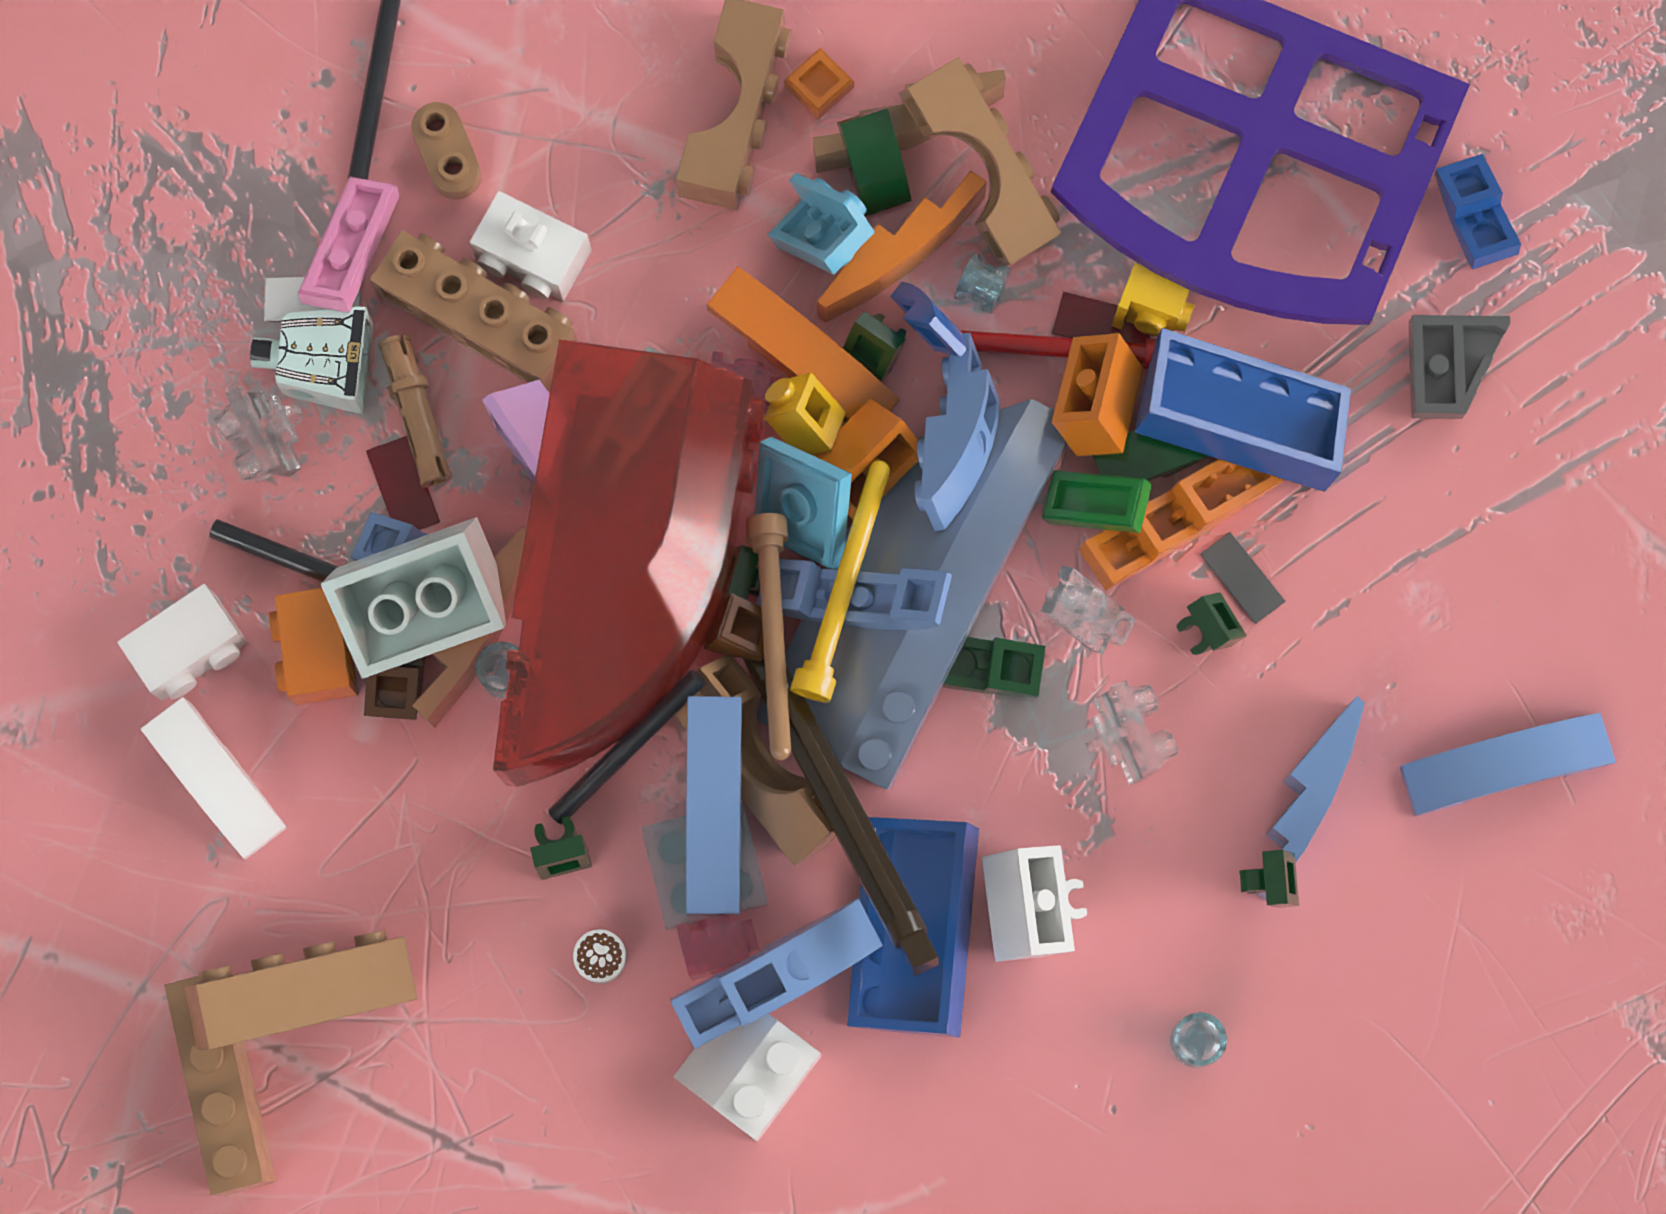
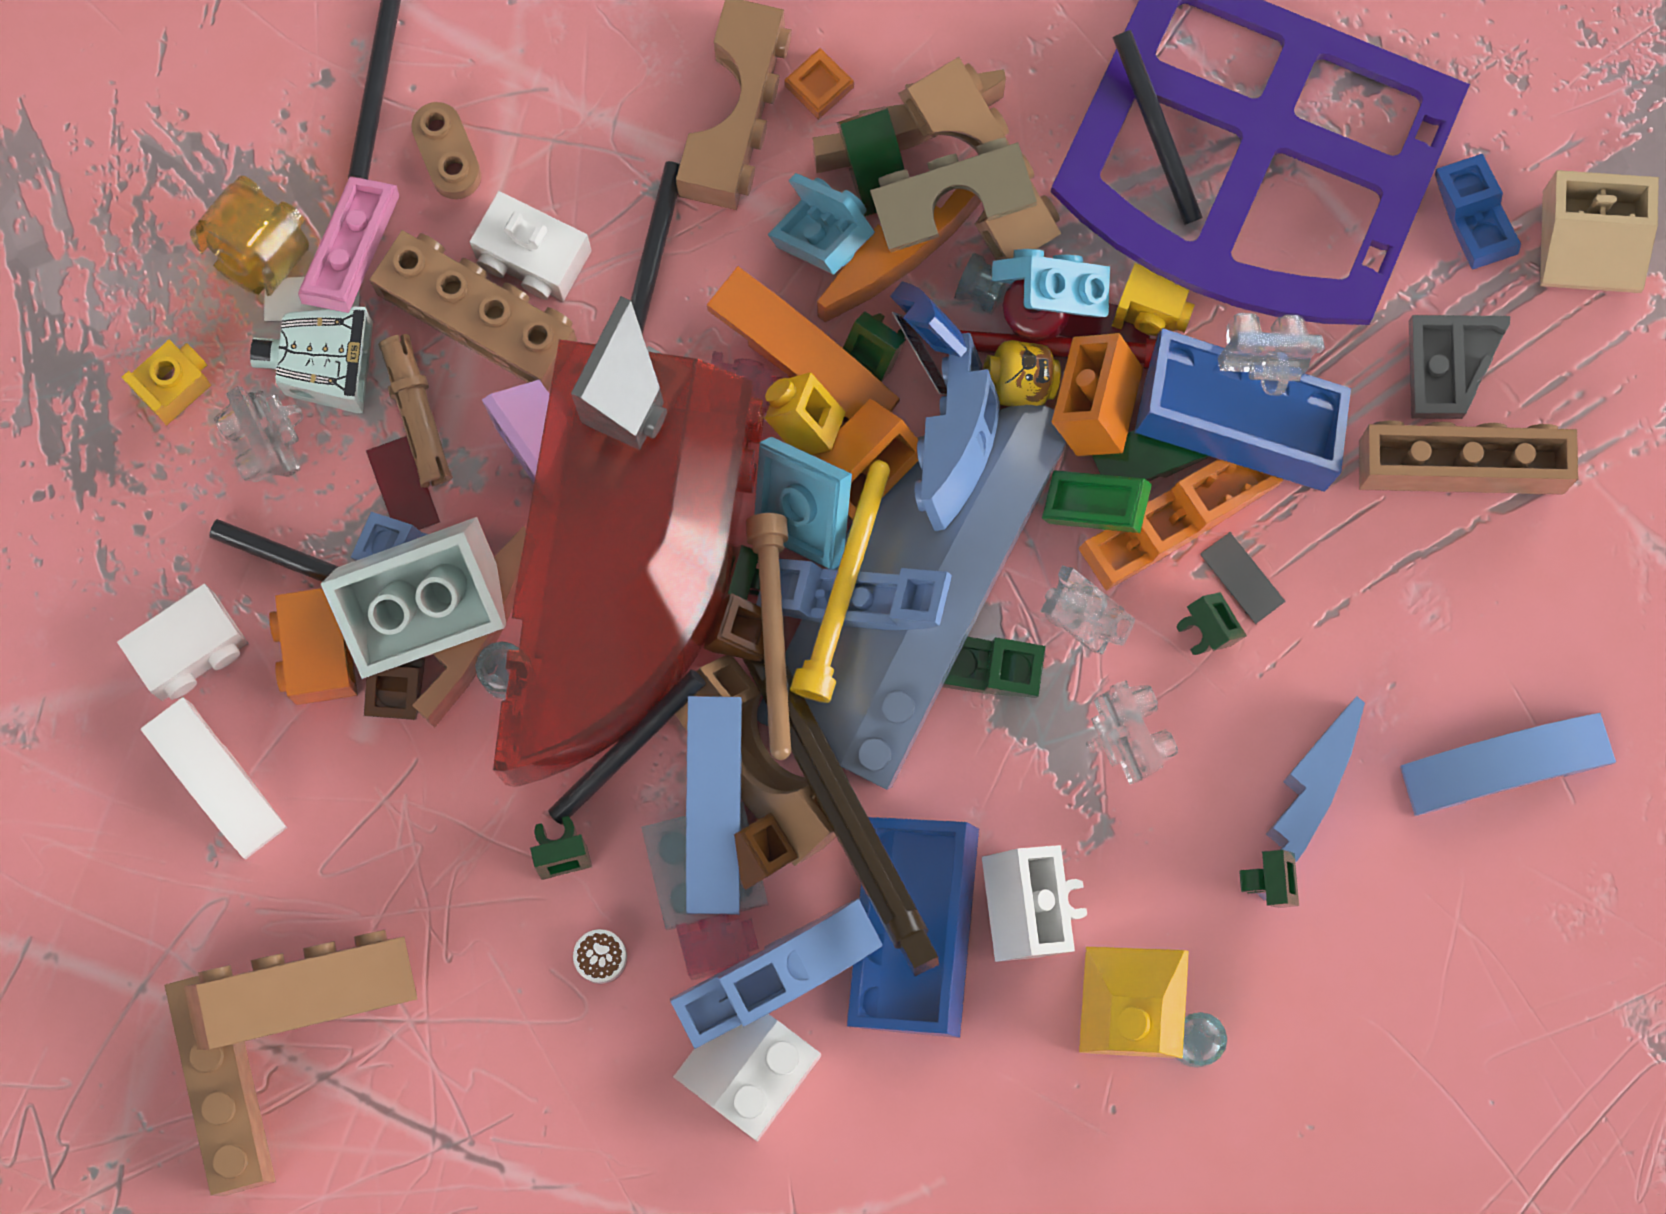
none -> yellow brick [121,339,211,426]
none -> clear yellow brick [190,175,309,296]
none -> slope [571,296,667,450]
none -> black bar [631,161,680,335]
none -> reddish brown slope [734,813,798,890]
none -> dark tan arch [870,138,1037,253]
none -> sticker [892,312,947,395]
none -> yellow head [983,340,1061,406]
none -> medium azure bracket [992,249,1110,317]
none -> dark red head [1002,279,1070,342]
none -> yellow slope [1079,946,1189,1058]
none -> black bar [1112,30,1203,225]
none -> clear hips [1218,313,1325,396]
none -> medium nougat brick [1359,420,1578,494]
none -> tan slope [1540,170,1659,293]

